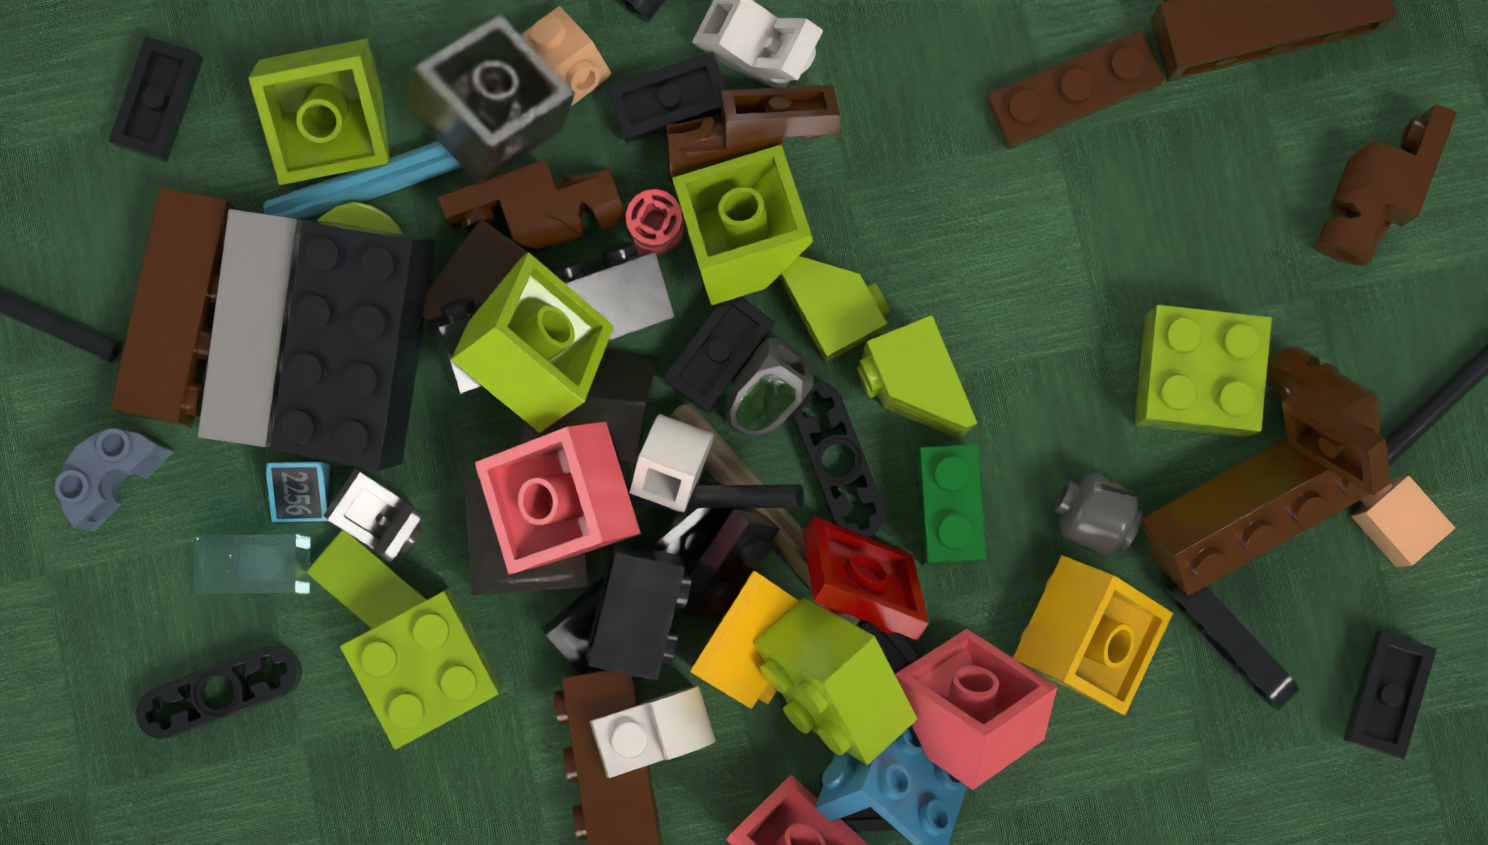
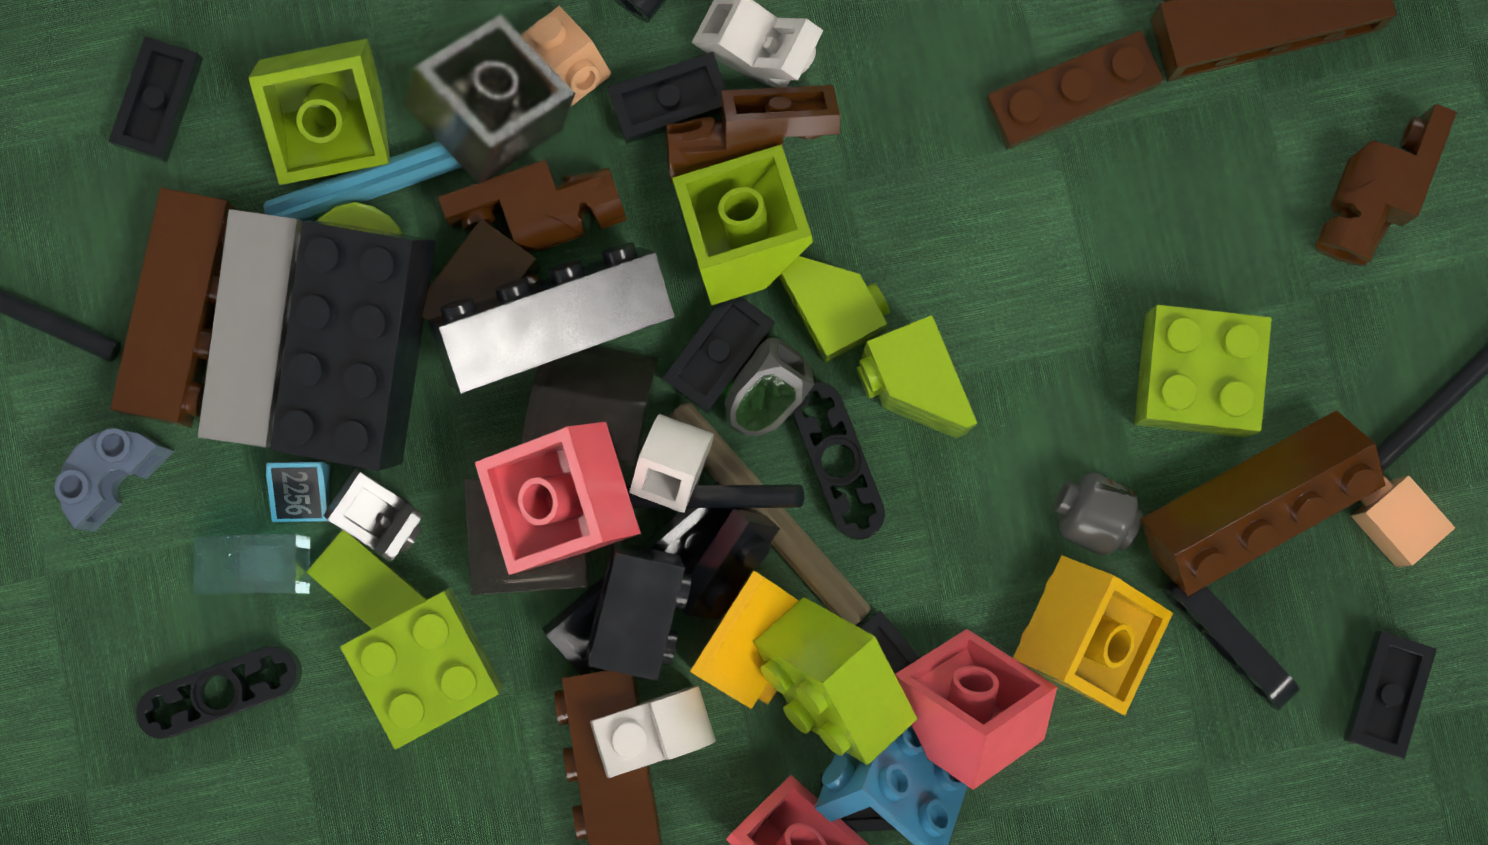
lime slope [451,252,614,433] -> none
coral wheel [626,189,685,255] -> none
red plate [802,516,929,640] -> none
green brick [915,444,986,565] -> none
reddish brown plate [1265,346,1391,496] -> none

